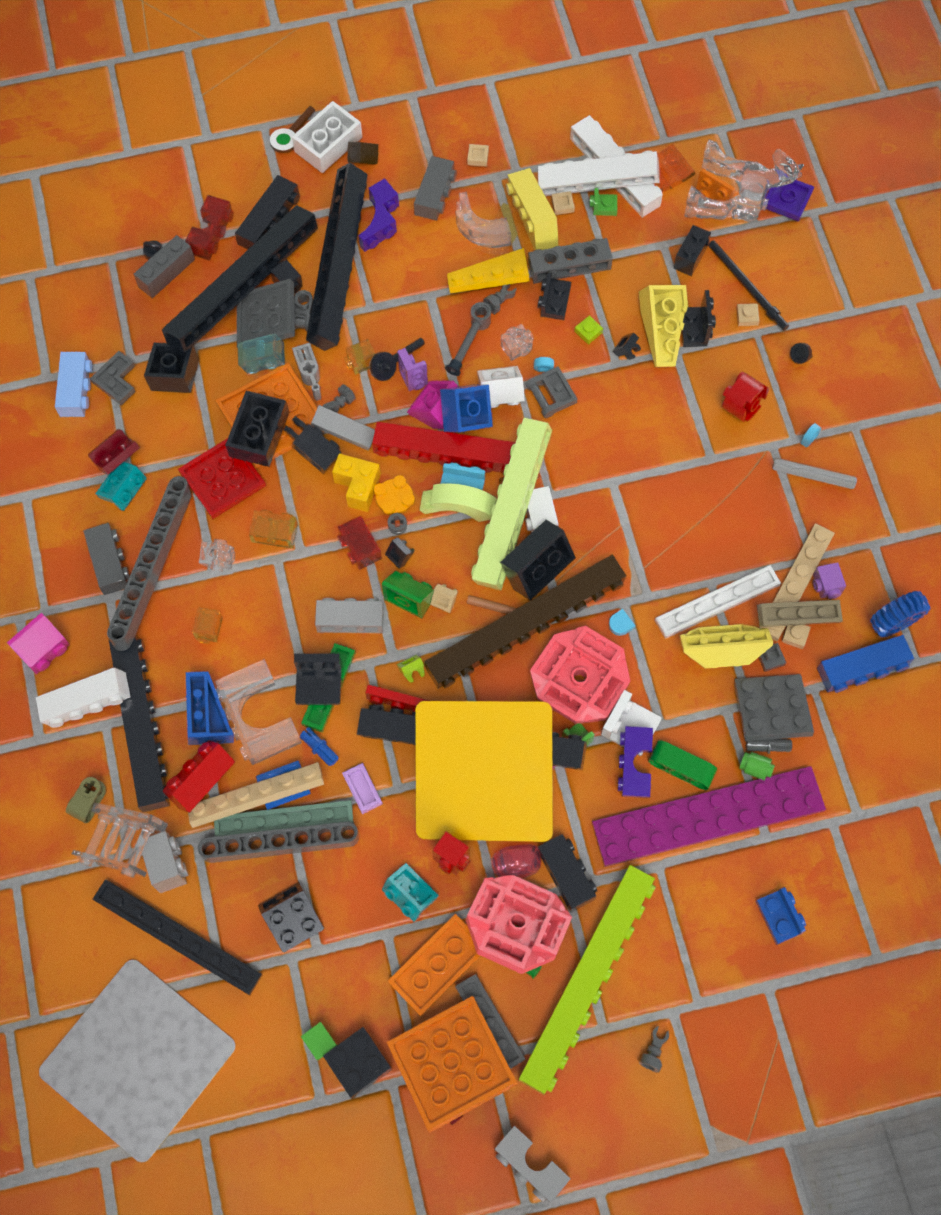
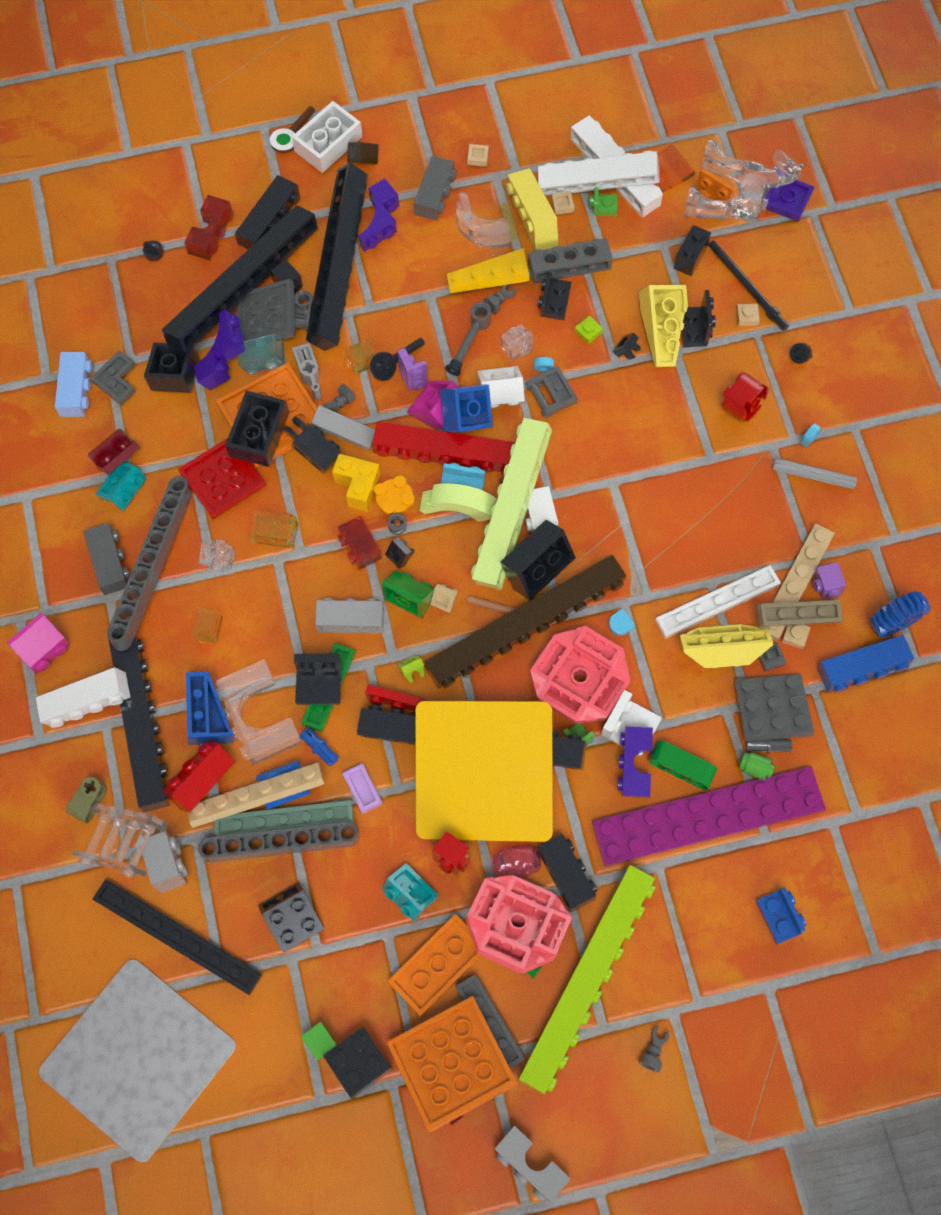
dark grey brick [133,235,195,299] -> none
none -> dark purple arch [194,310,245,390]

